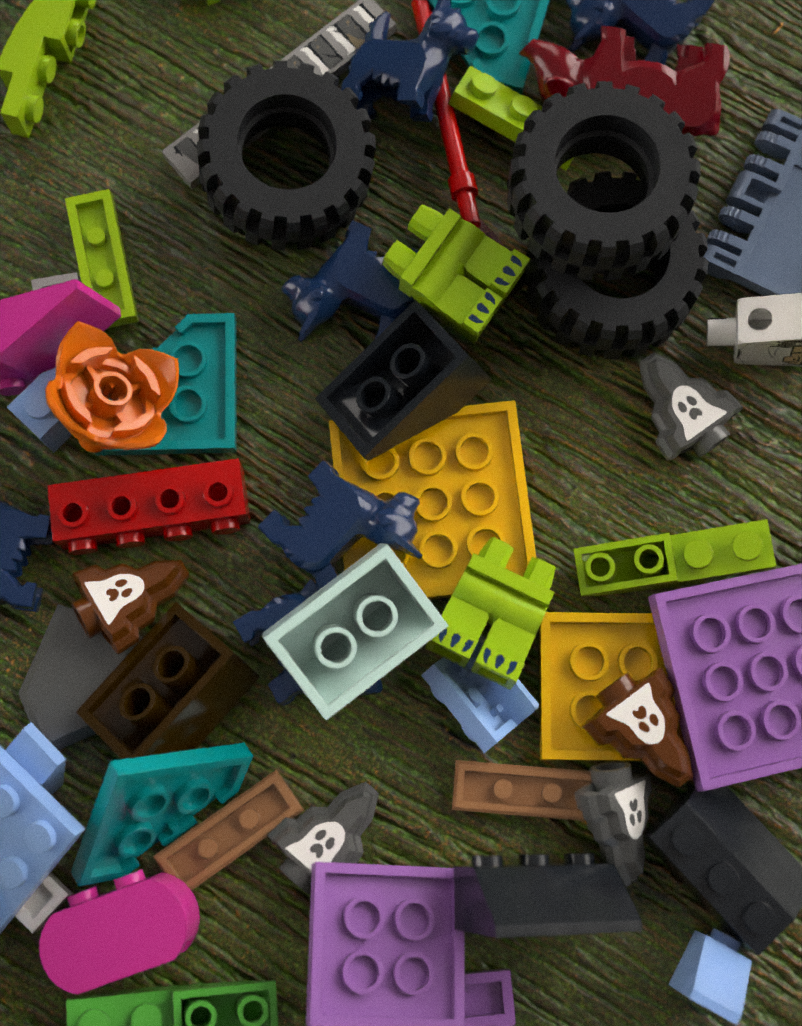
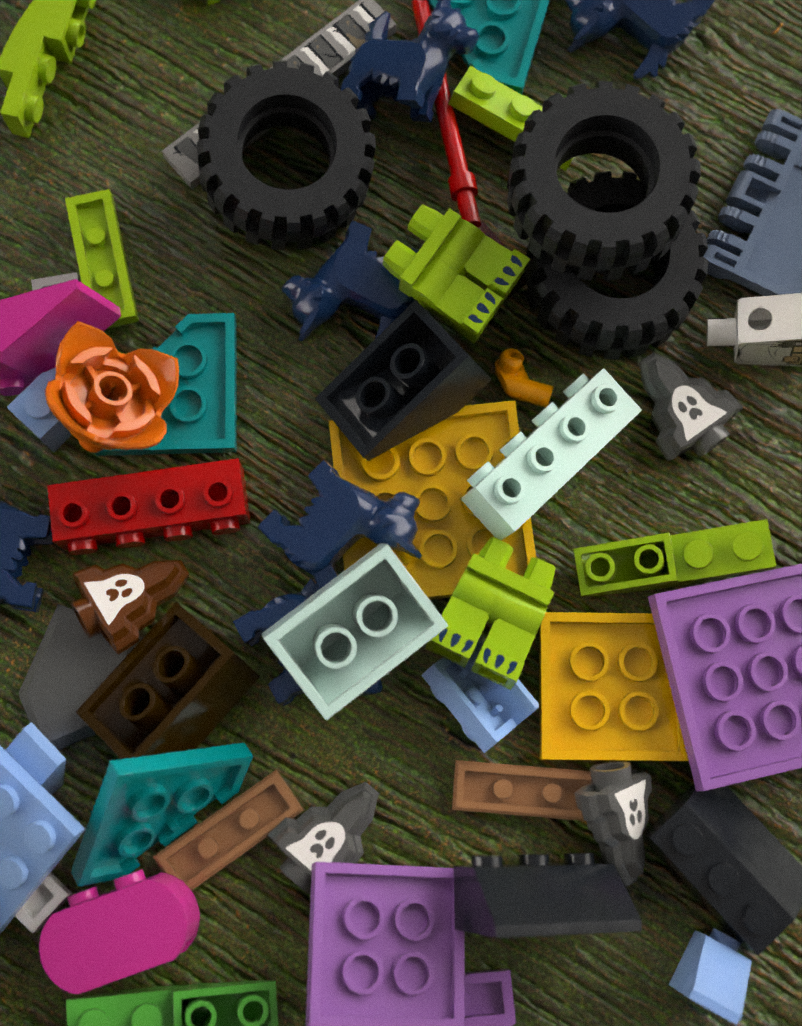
dark red animal [518,26,730,138] -> none
reddish brown rock [582,667,694,788] -> none
none -> light aqua brick [461,368,642,540]
none -> light orange arm [495,348,553,408]

